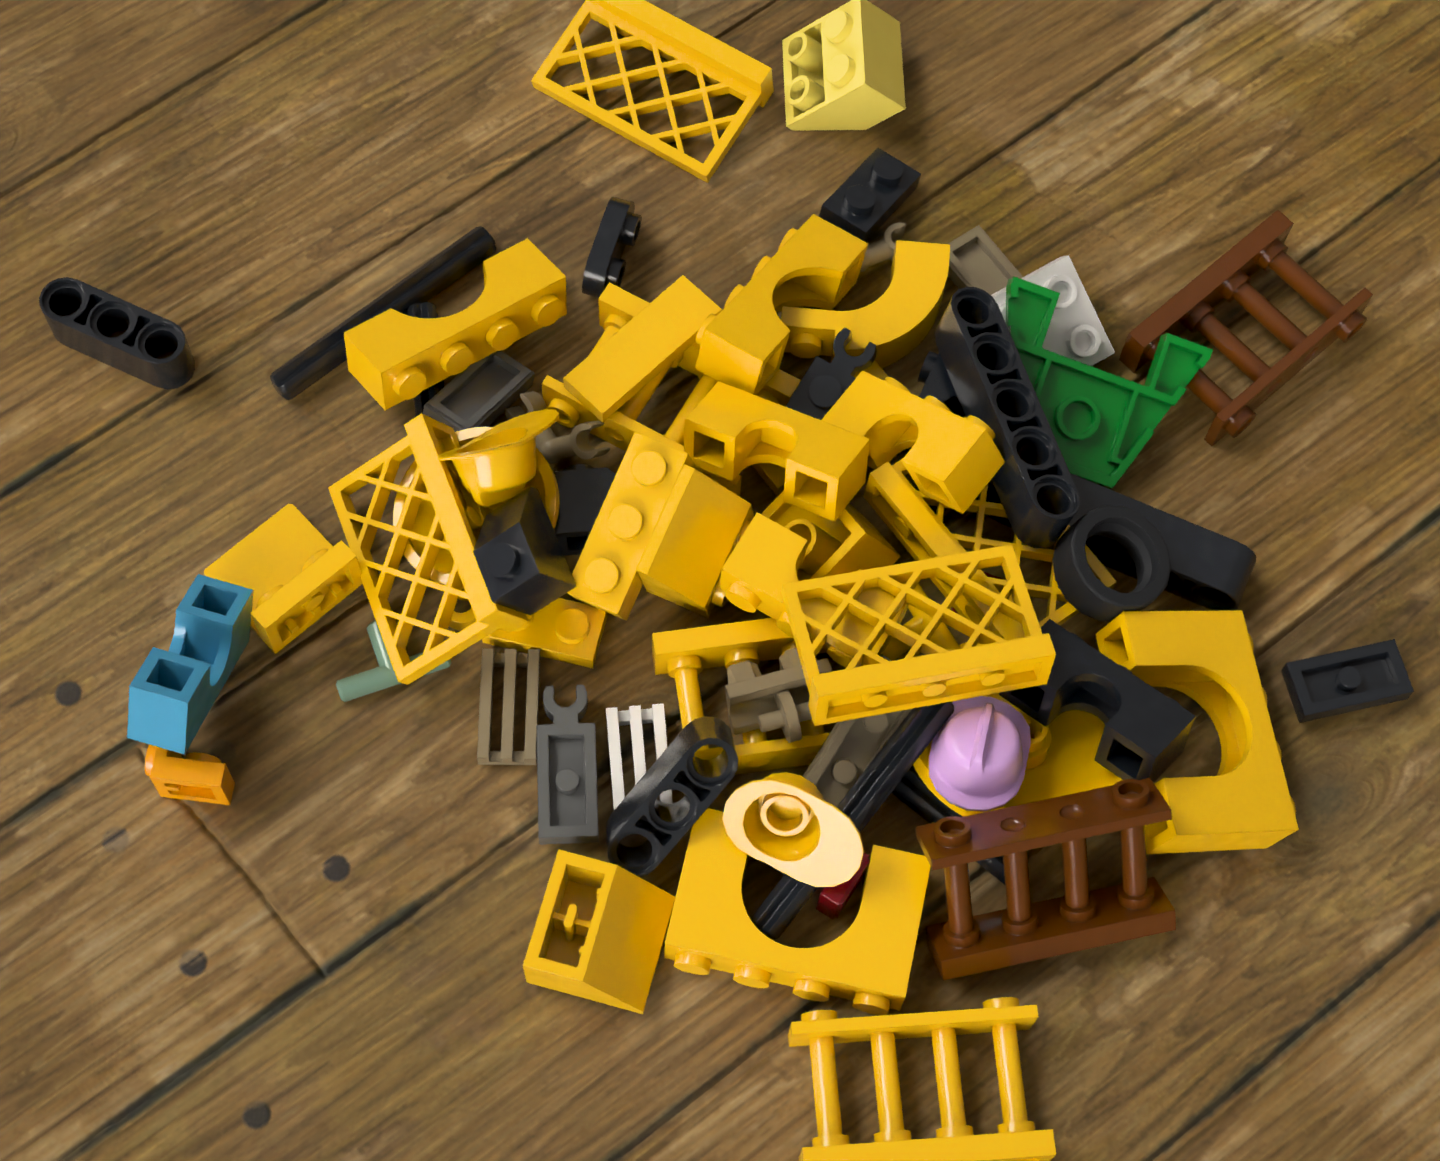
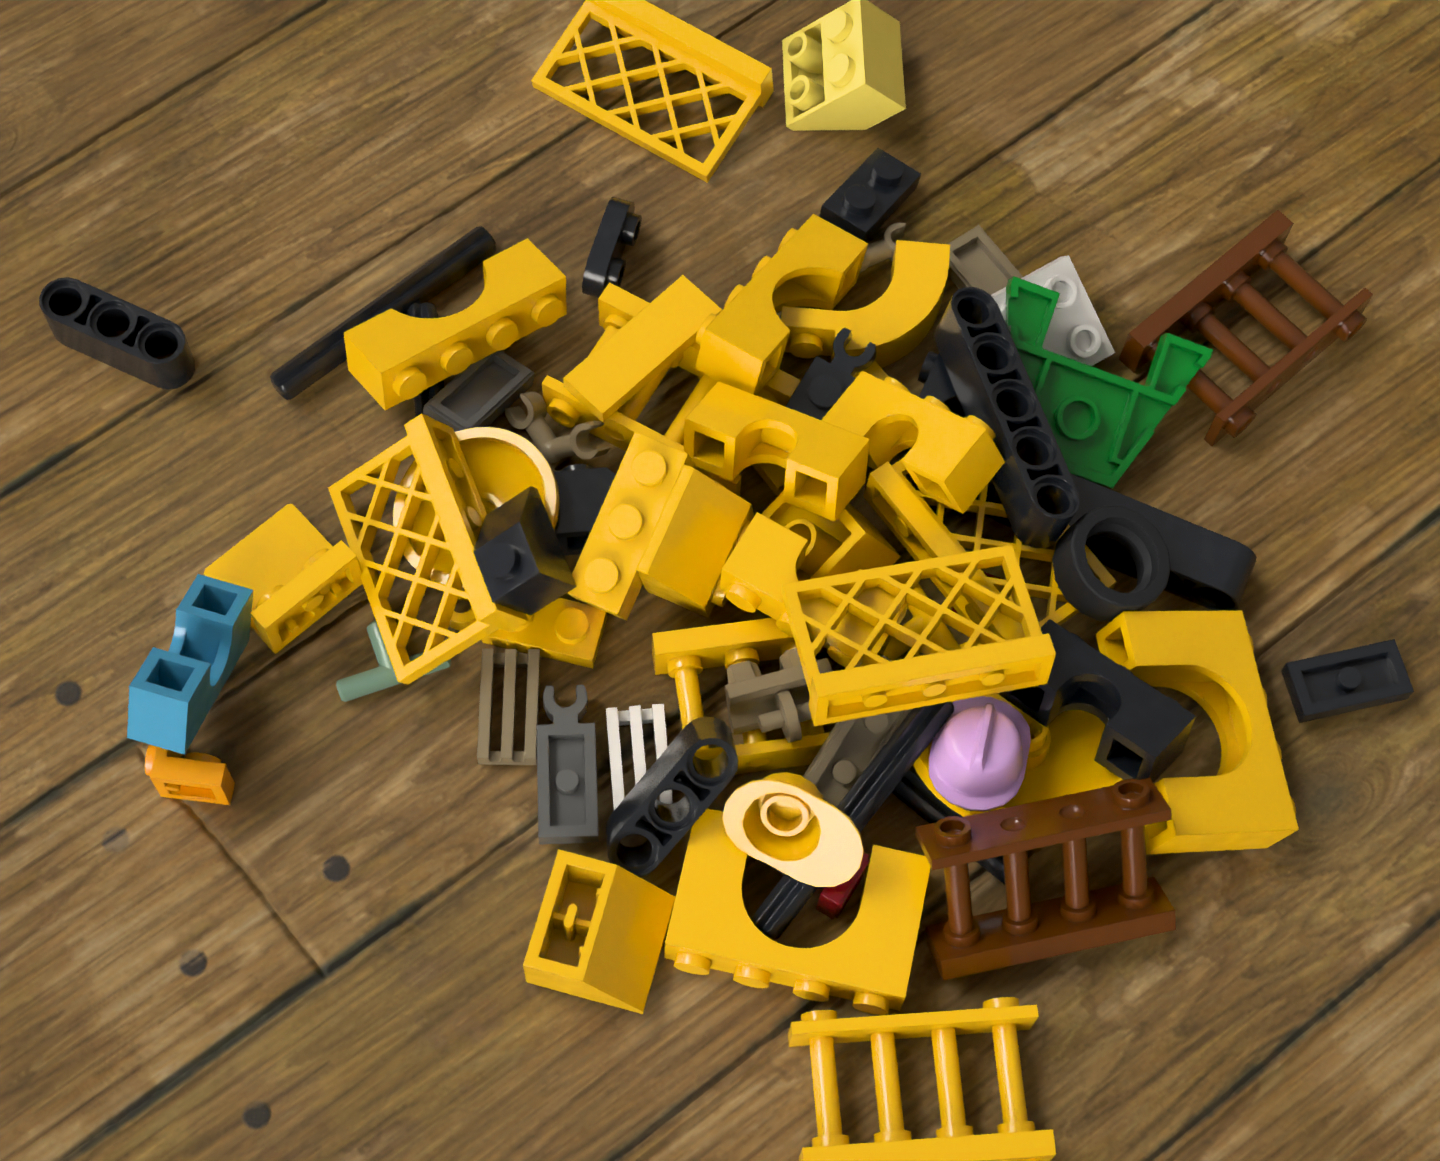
yellow piece [438,409,560,507] -> none

